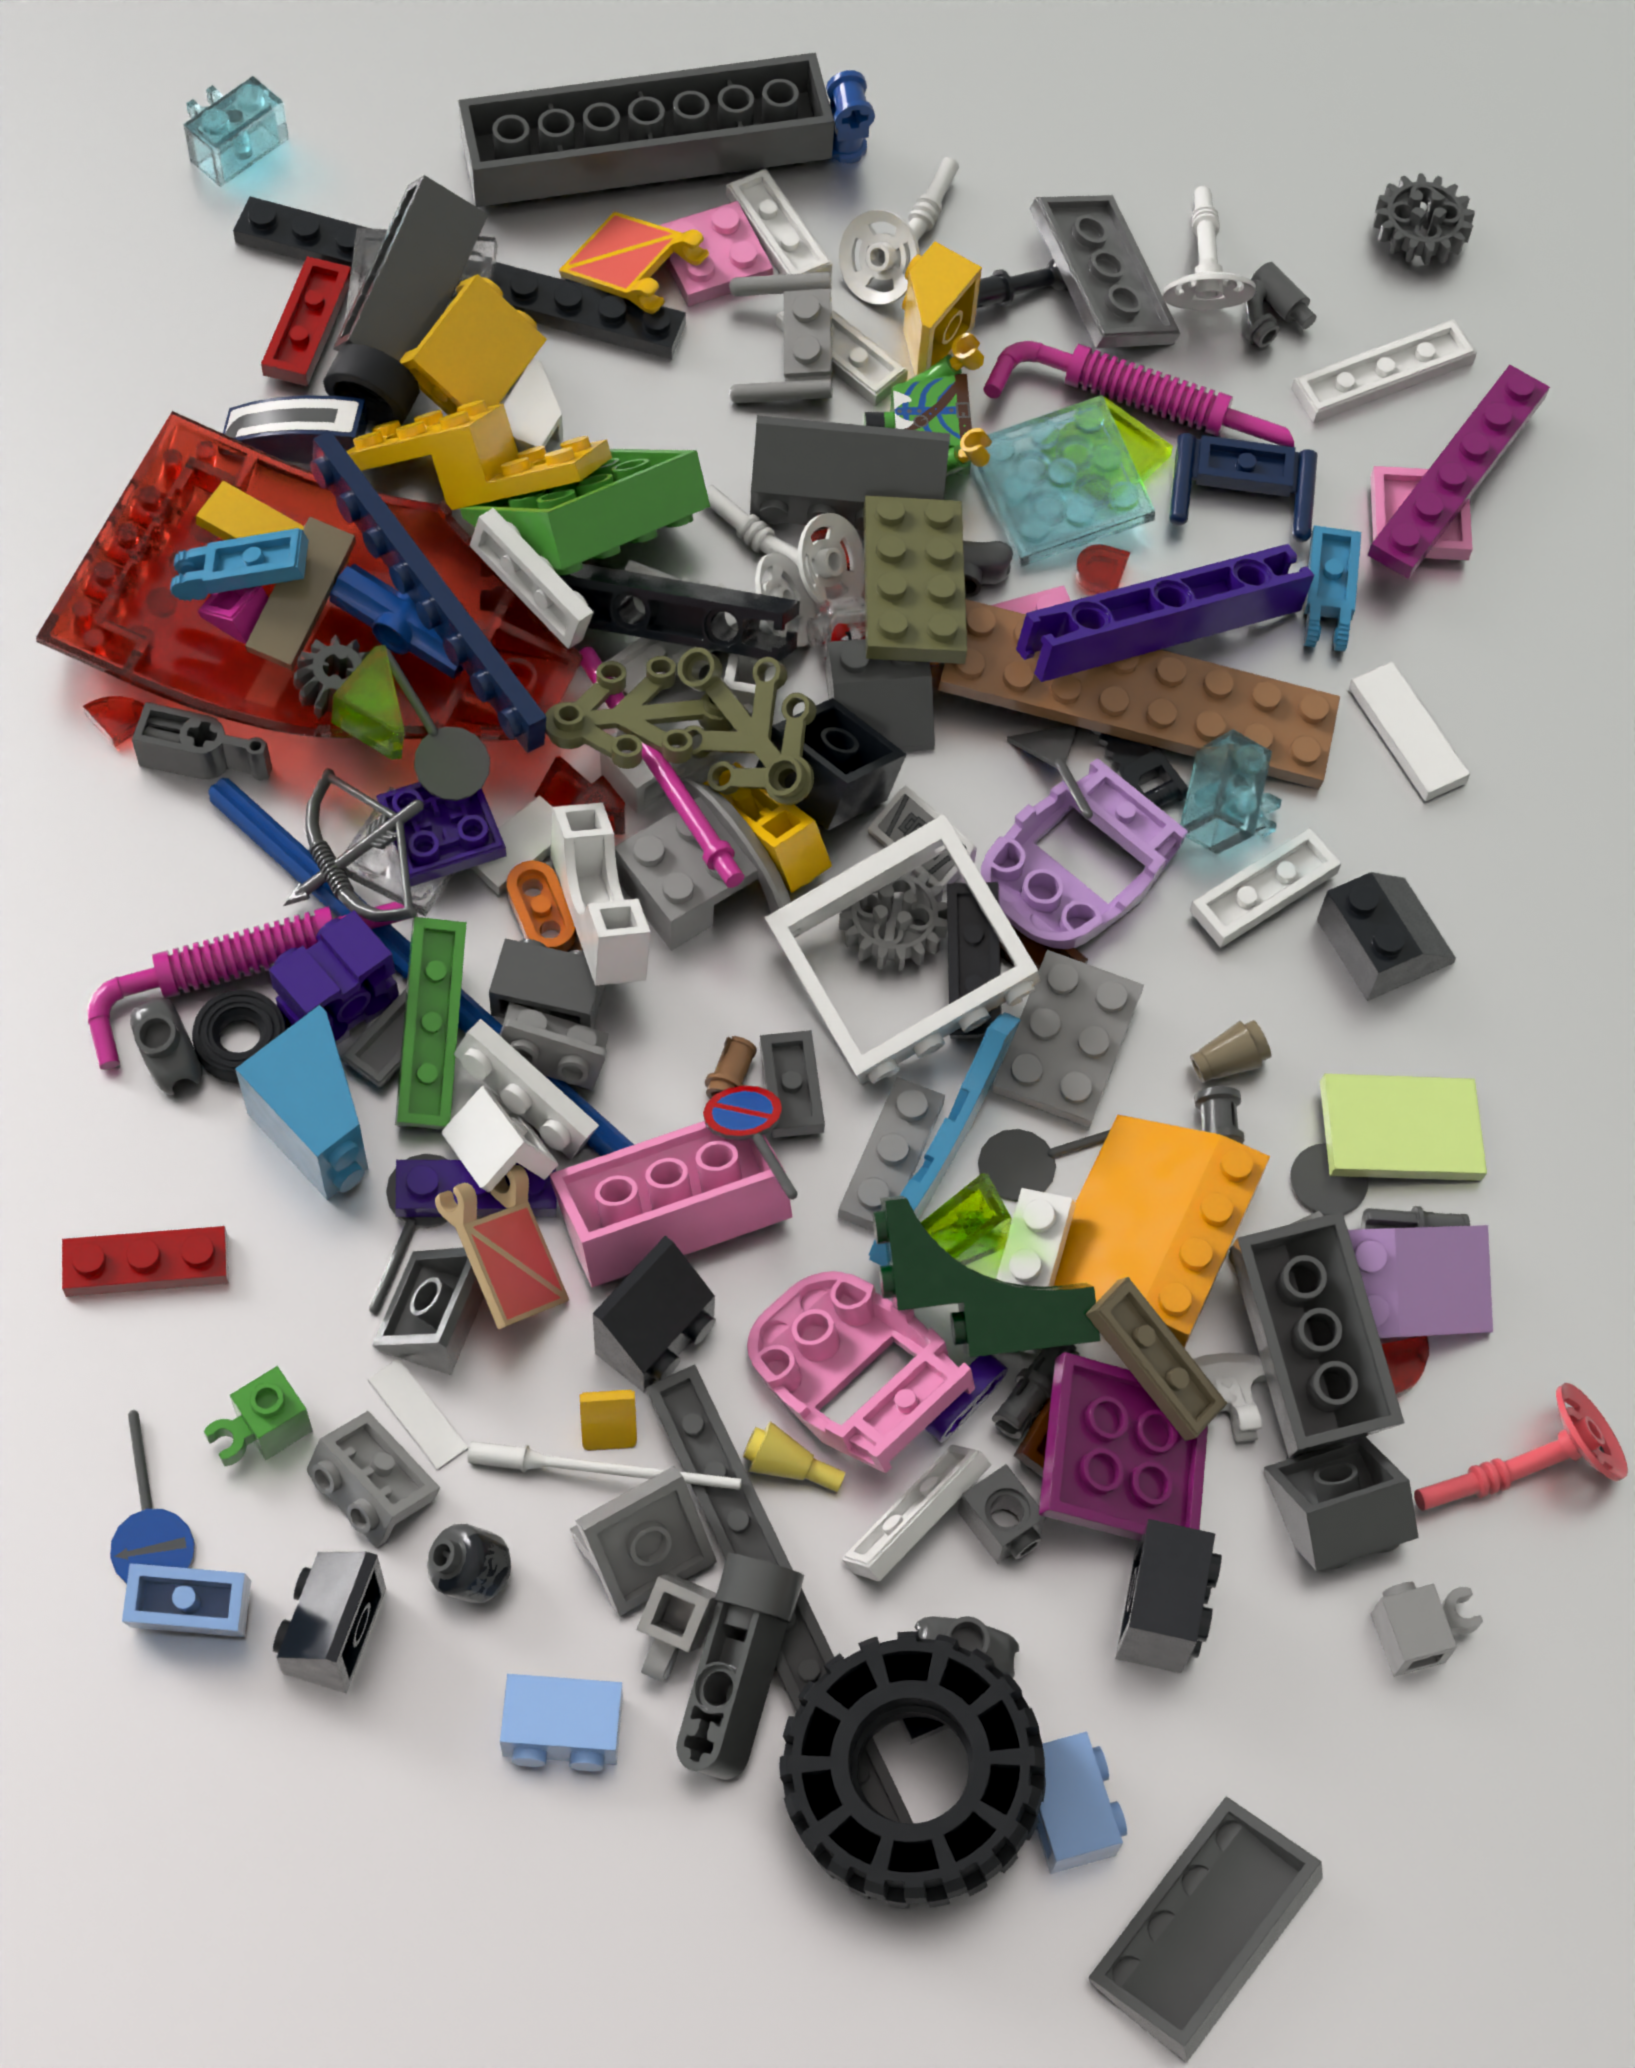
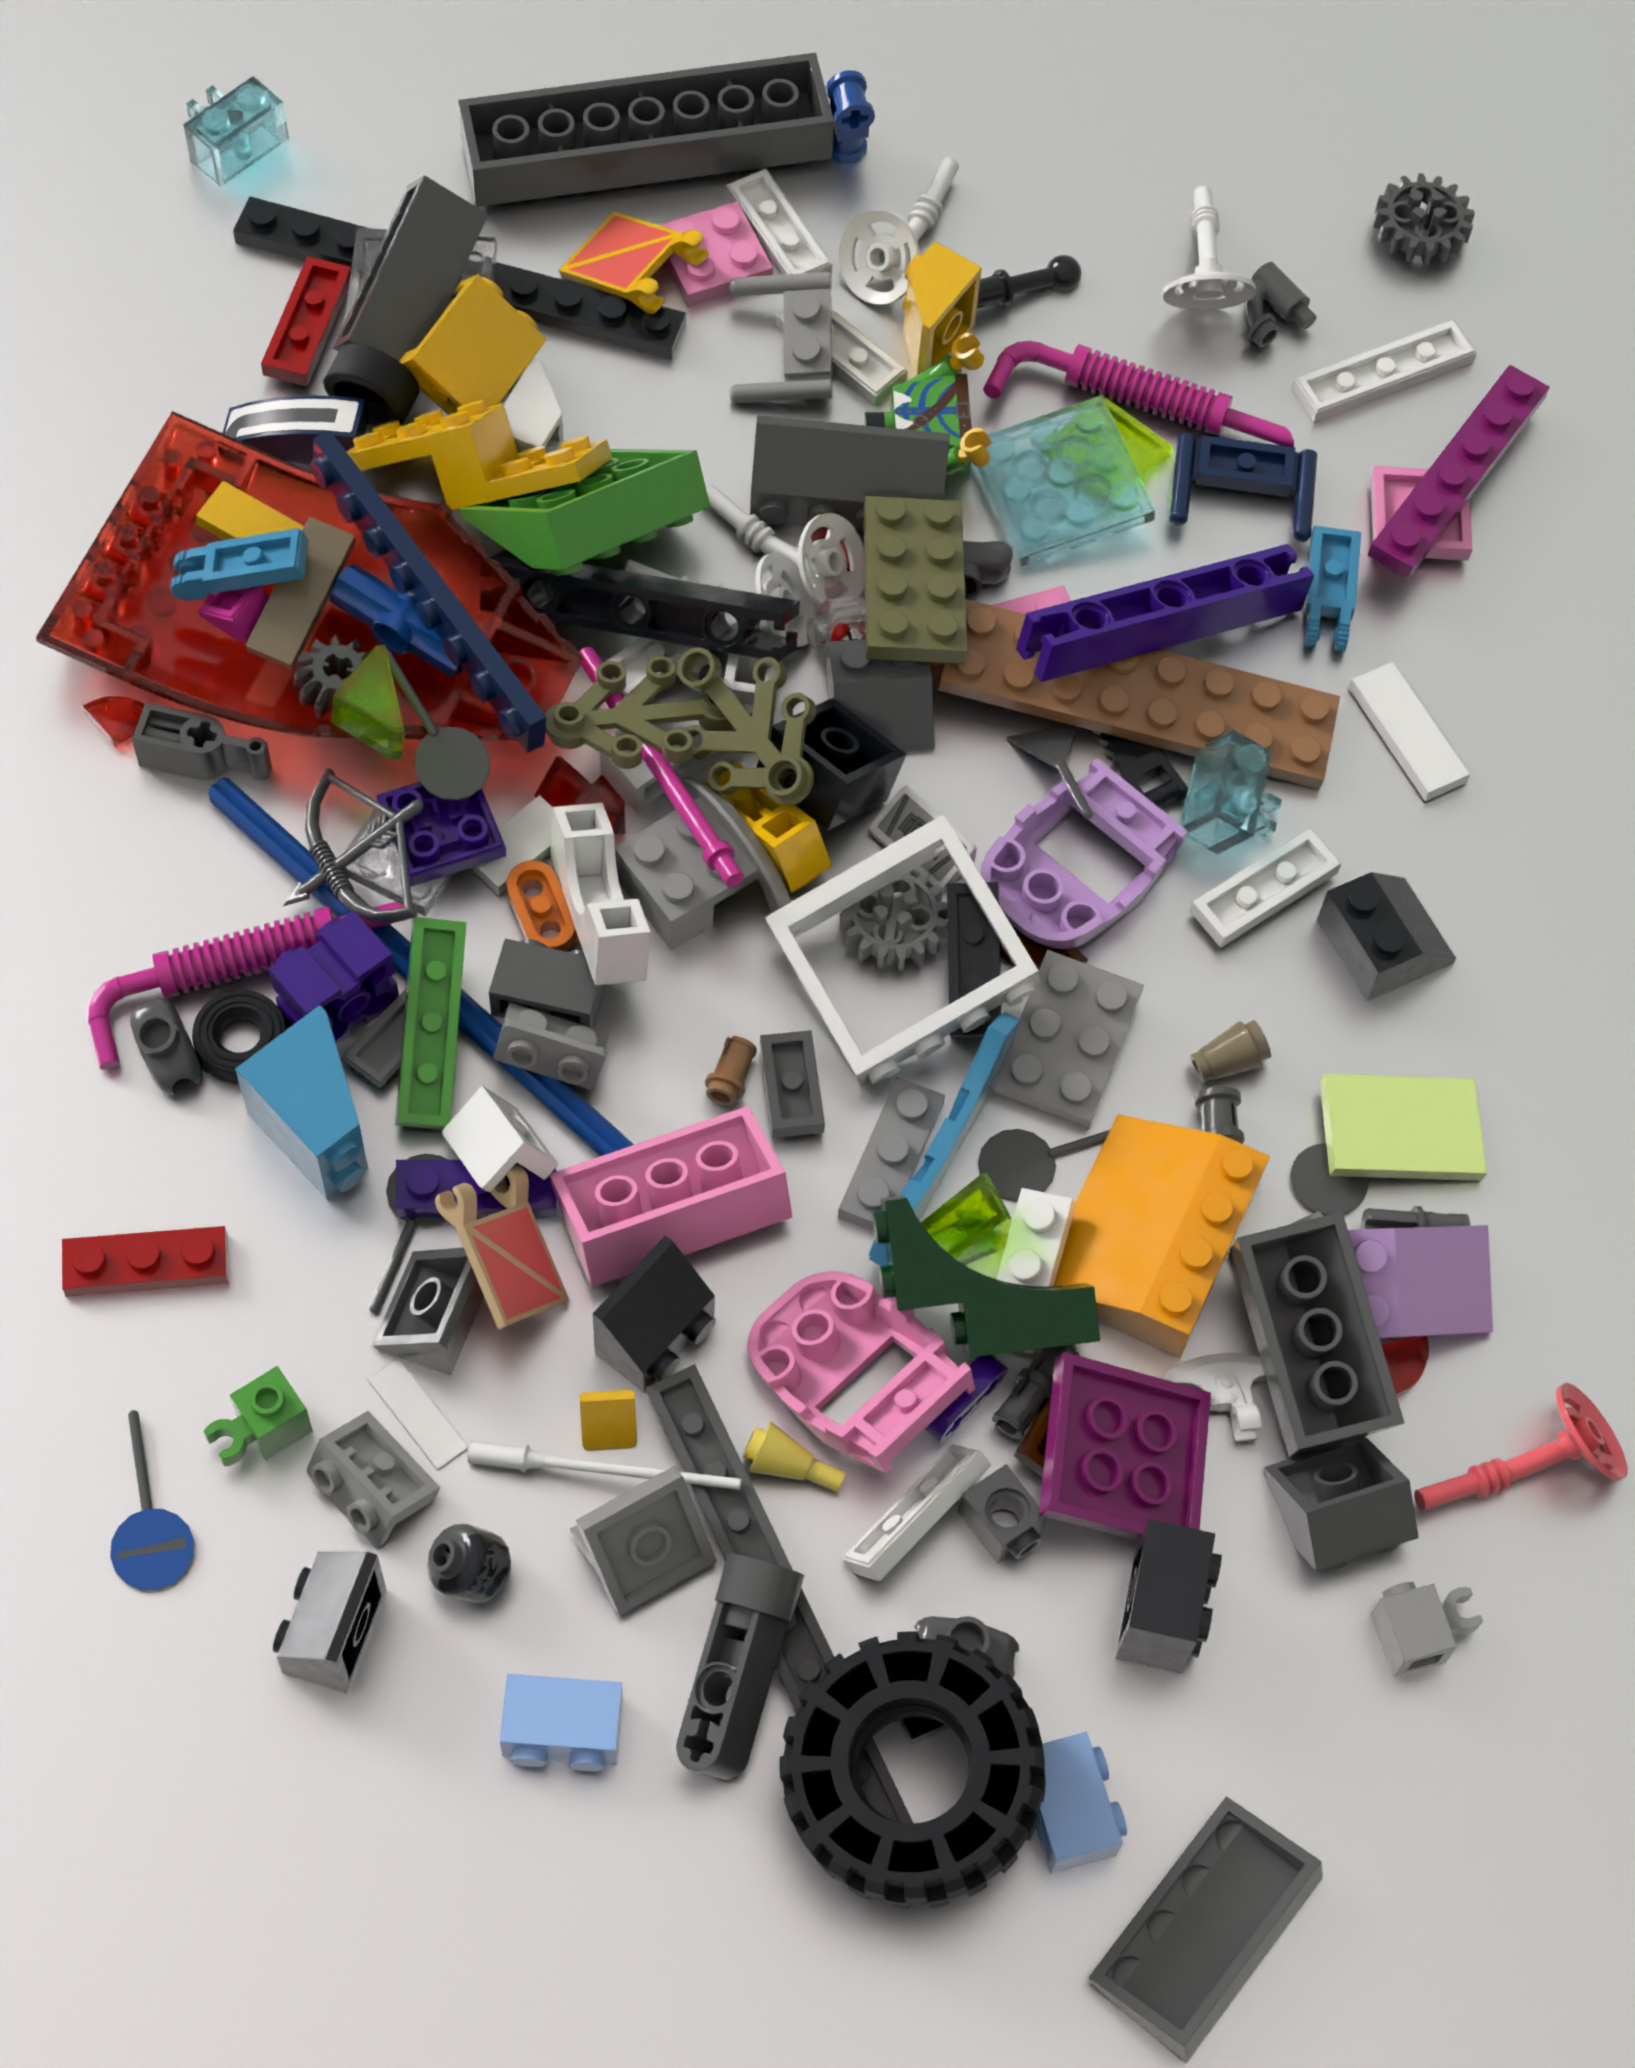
light blue brick [122,1563,251,1637] -> none
white plate [454,1019,599,1160] -> none
white plate [470,508,593,649] -> none
light grey brick [636,1573,717,1682] -> none
piece [703,1086,798,1200] -> none
flat silver tile [1029,195,1181,348] -> none
clear red tile [1075,544,1130,594] -> none
dark tan tile [1086,1277,1227,1441] -> none

